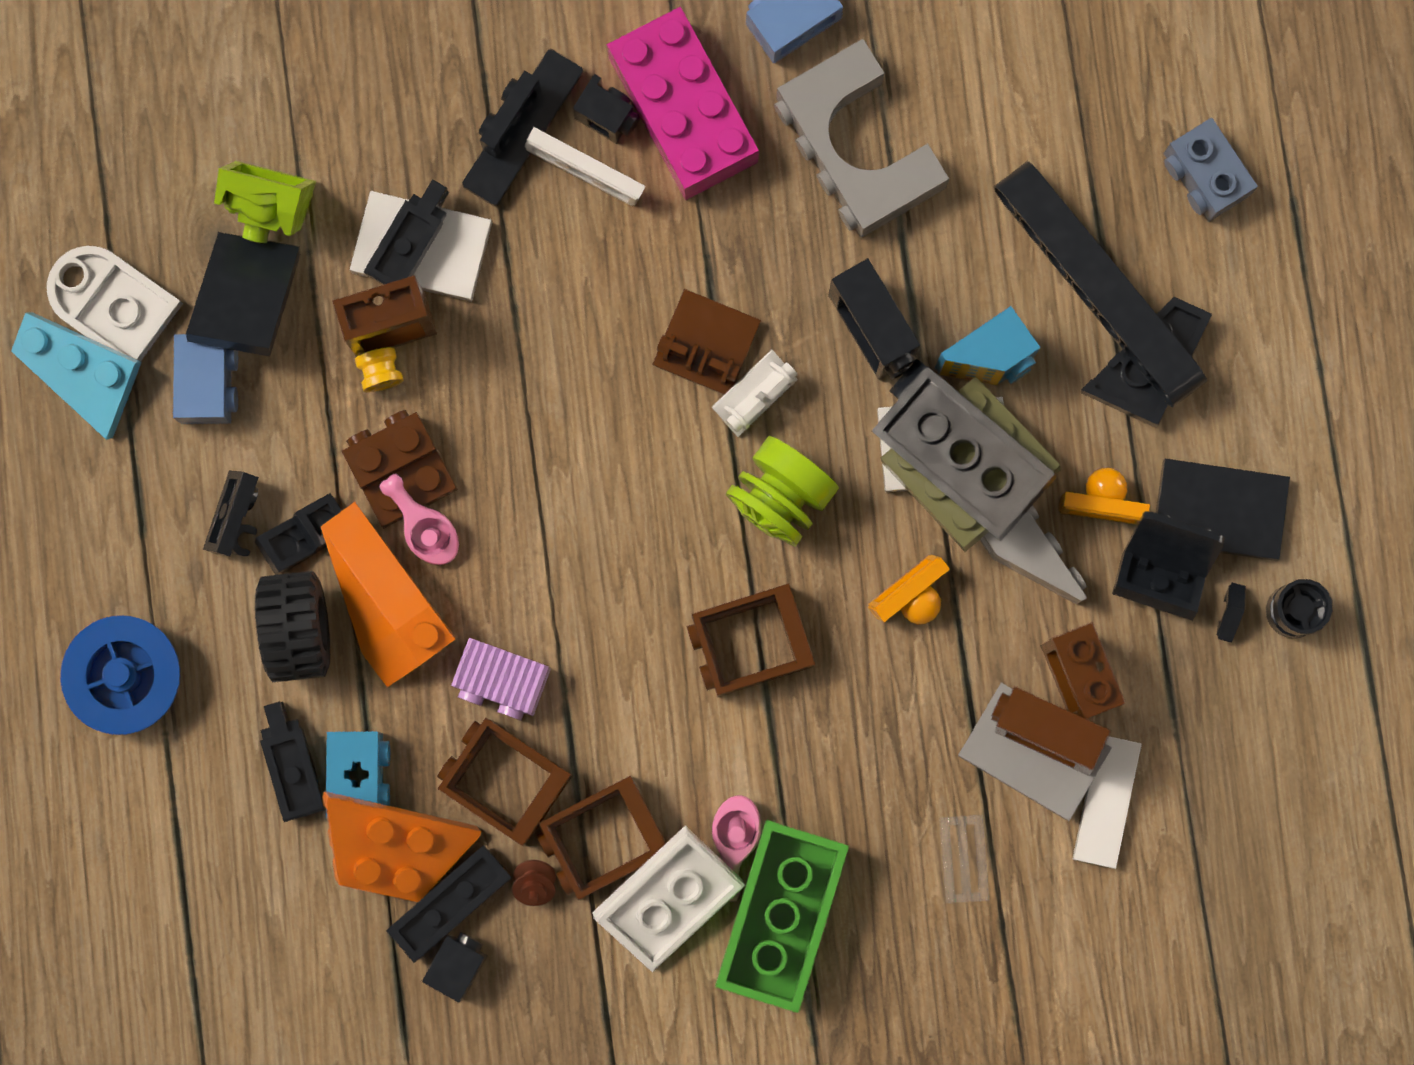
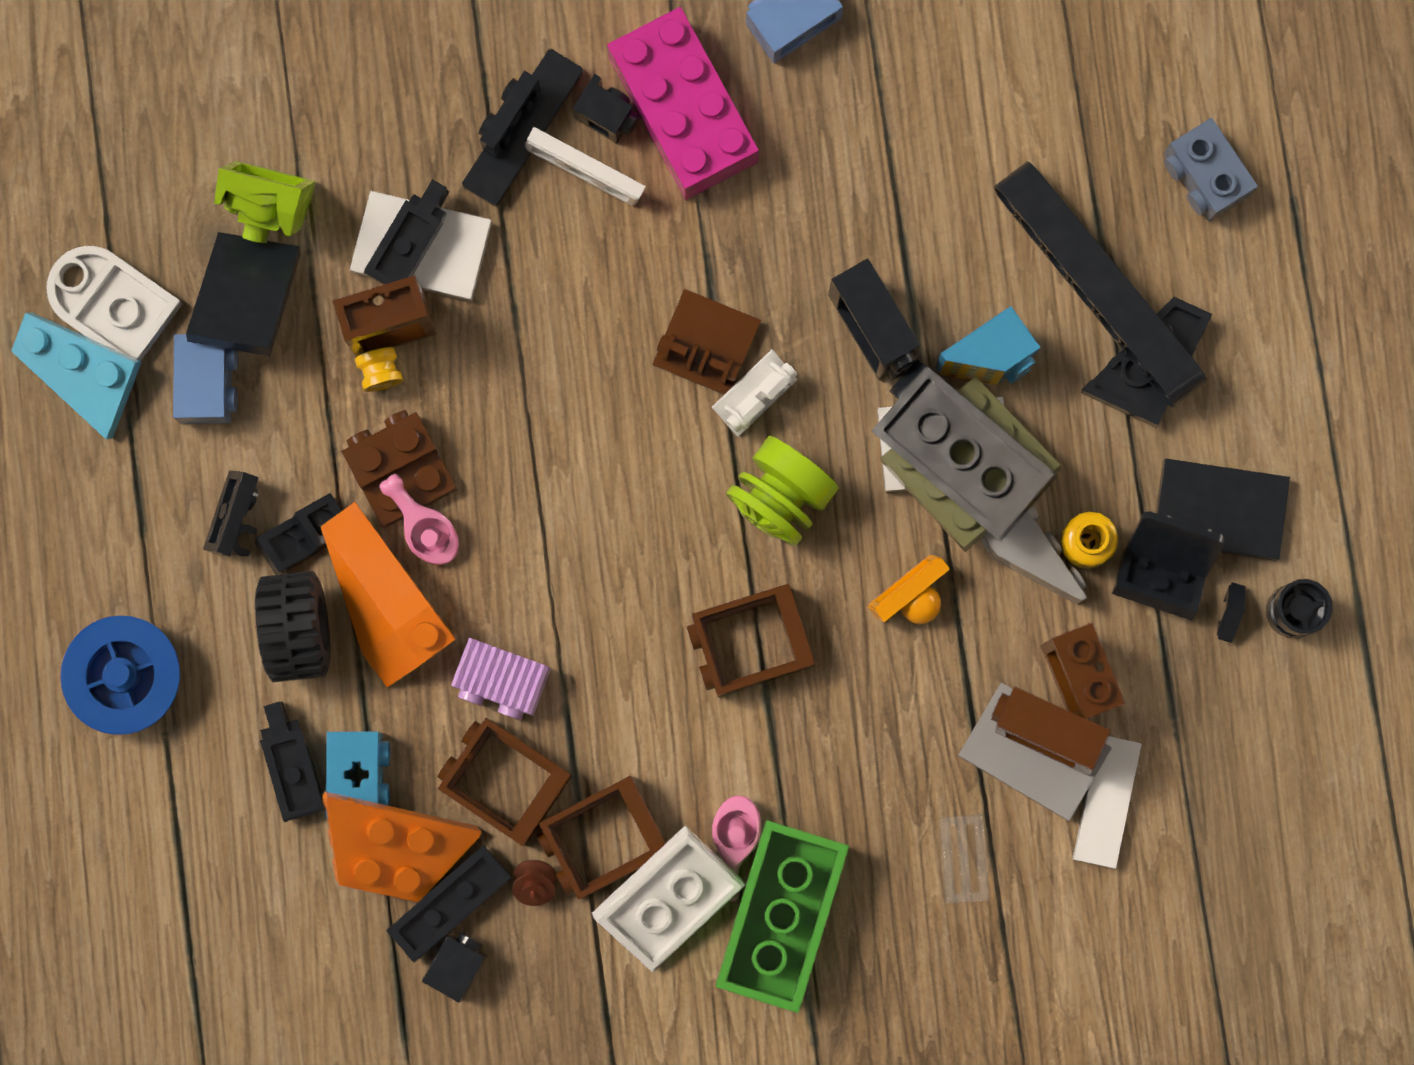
light grey arch [774,39,949,238] -> none
light orange tile [1059,467,1150,525] -> none
none -> yellow head [1060,511,1118,569]

